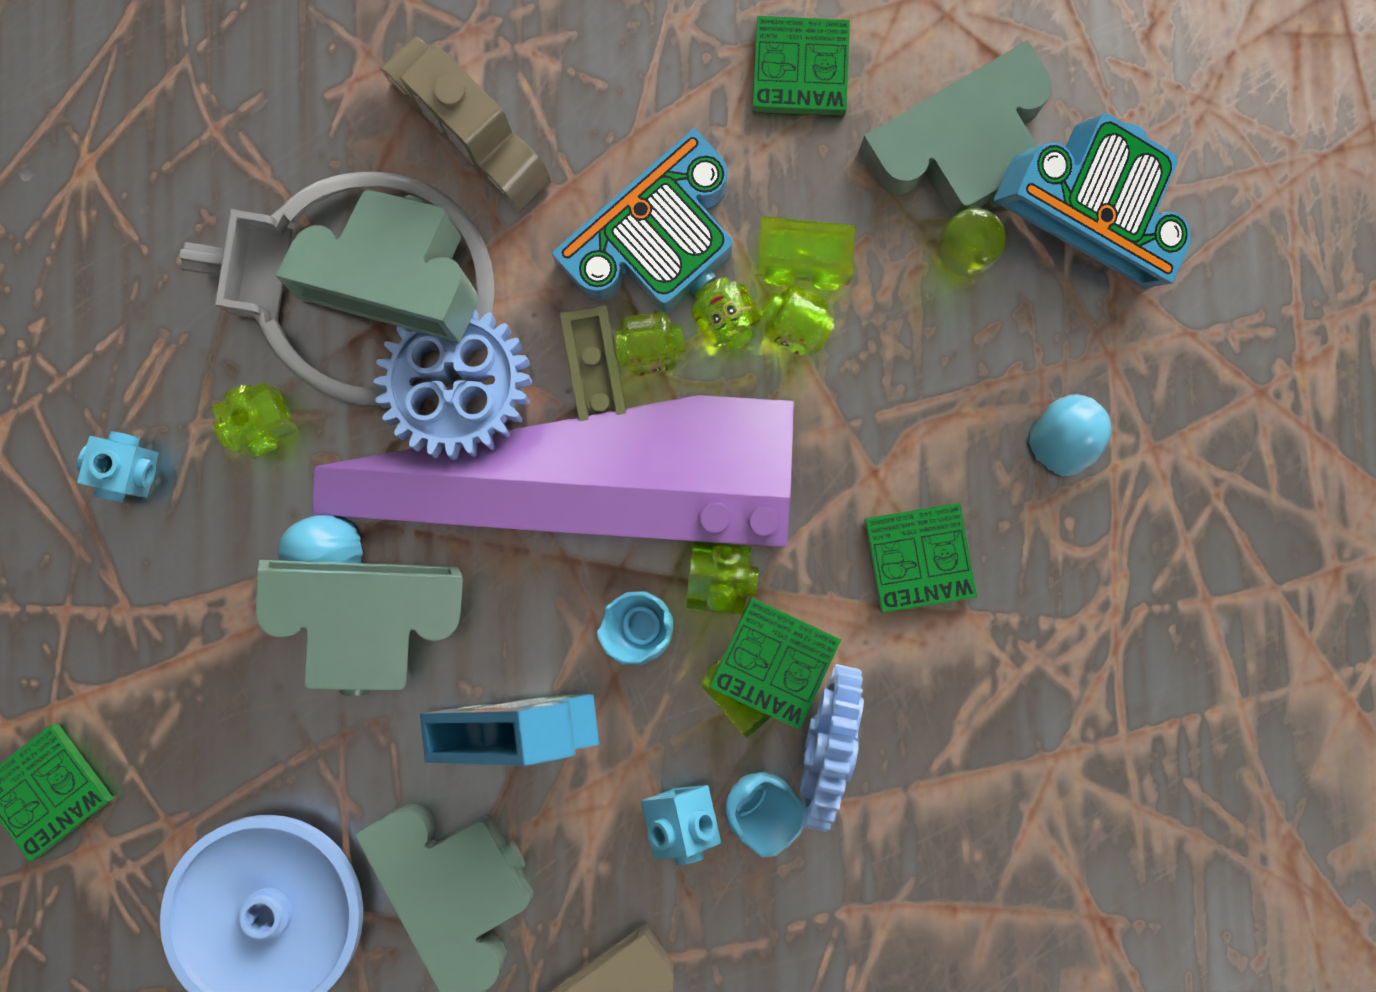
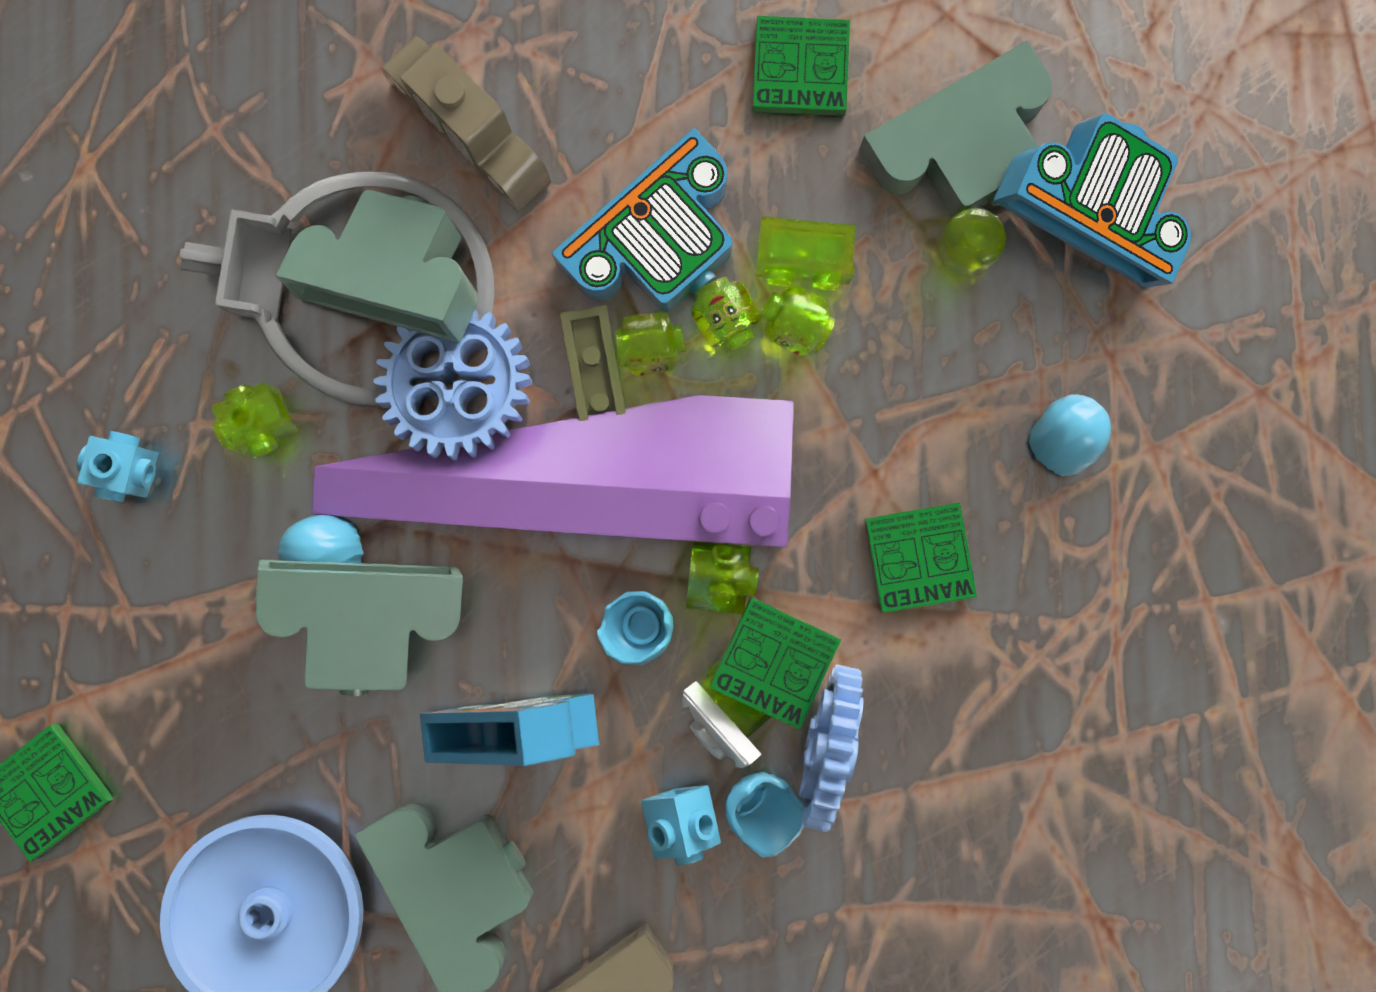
none -> white tile [682,681,762,768]

